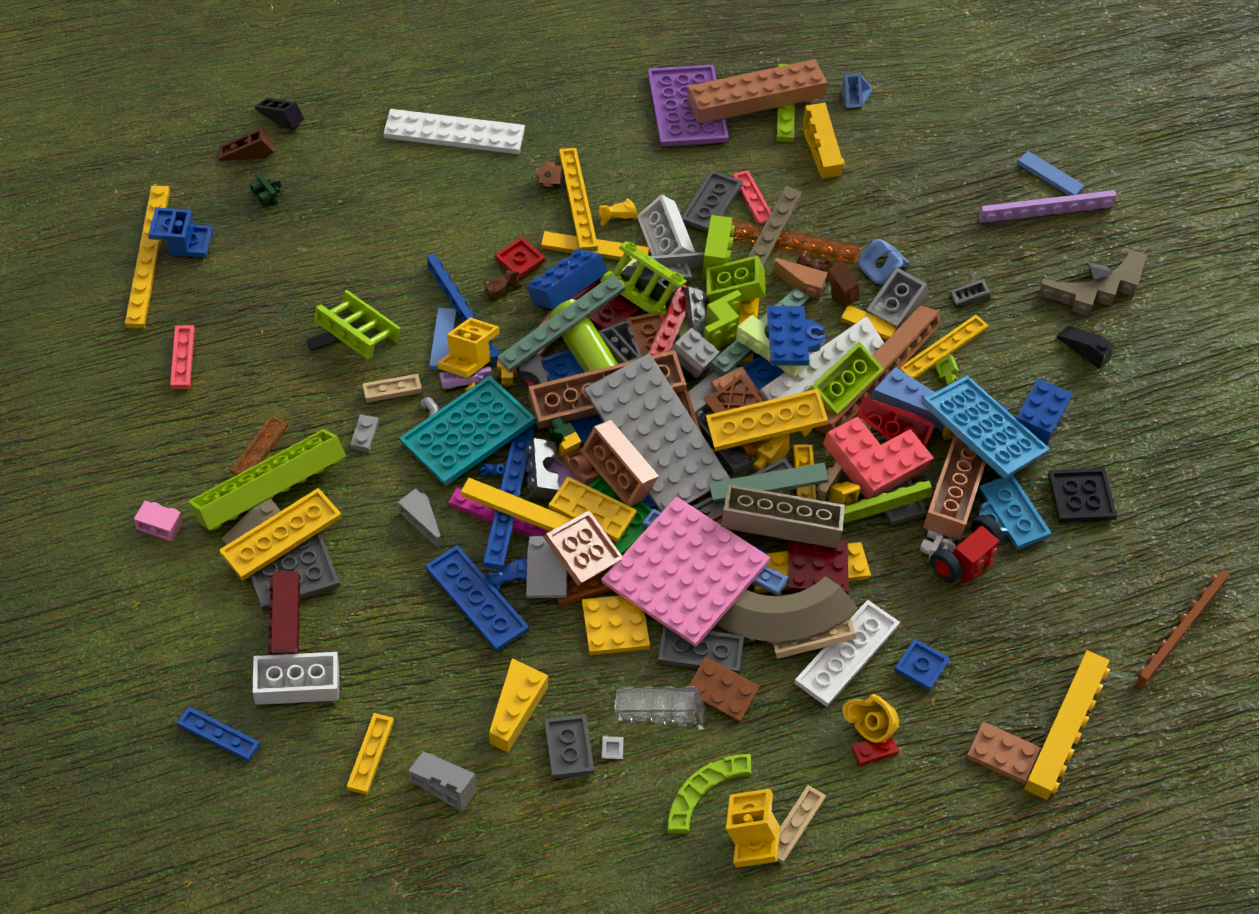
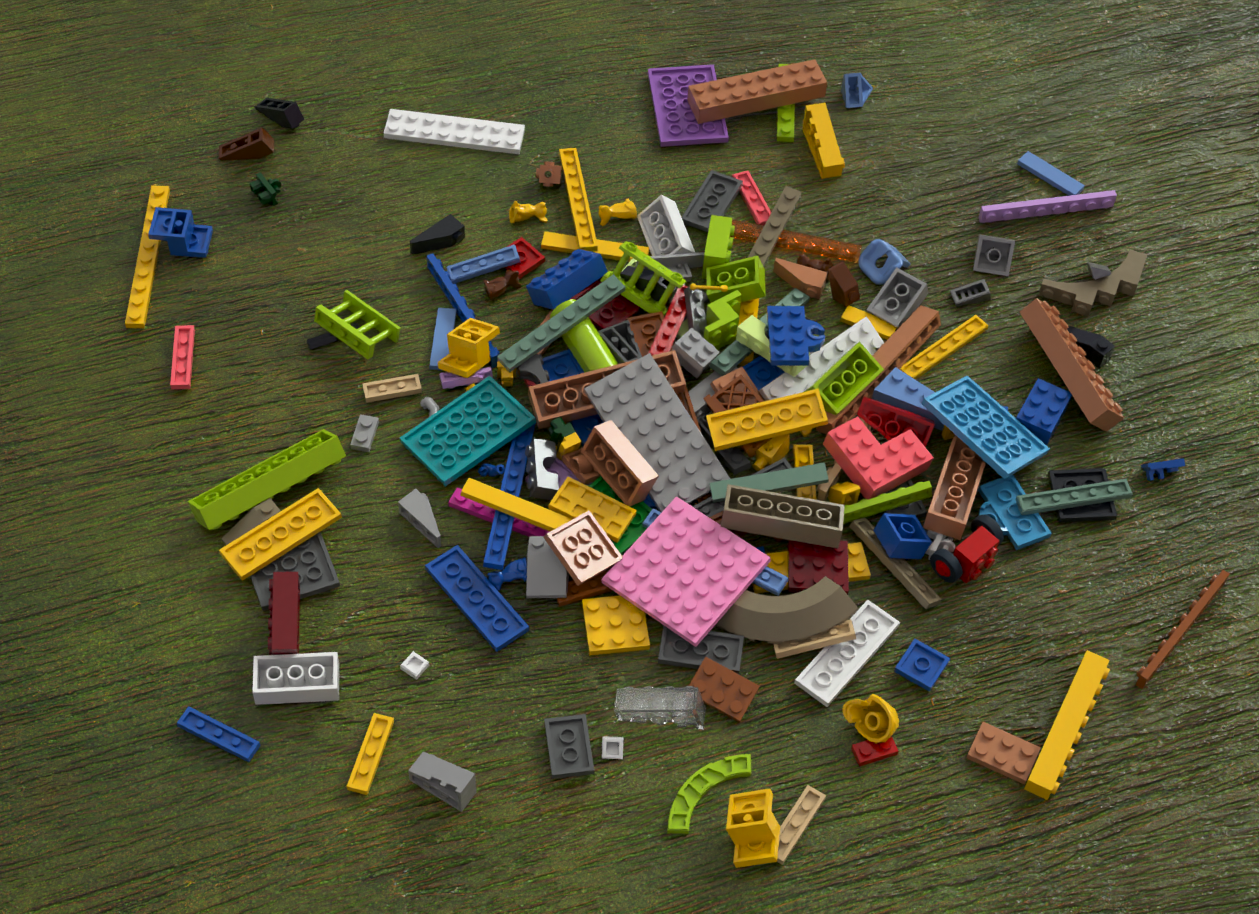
bright pink brick [134,501,183,542] -> none
clear orange plate [230,414,289,476] -> none
yellow wedge [489,658,548,753] -> none
lime plate [935,354,959,385] -> none
none -> white tile [400,651,429,680]
none -> black slope [409,214,465,255]
none -> medium blue tile [447,245,521,284]
none -> yellow animal [509,201,548,223]
none -> yellow hinge [690,283,728,292]
none -> dark tan plate [849,517,942,609]
none -> blue brick [874,513,932,559]
none -> light grey slope [973,234,1015,276]
none -> sand green tile [1015,479,1133,515]
none -> nougat brick [1020,298,1124,432]
none -> blue plate [1141,458,1185,481]

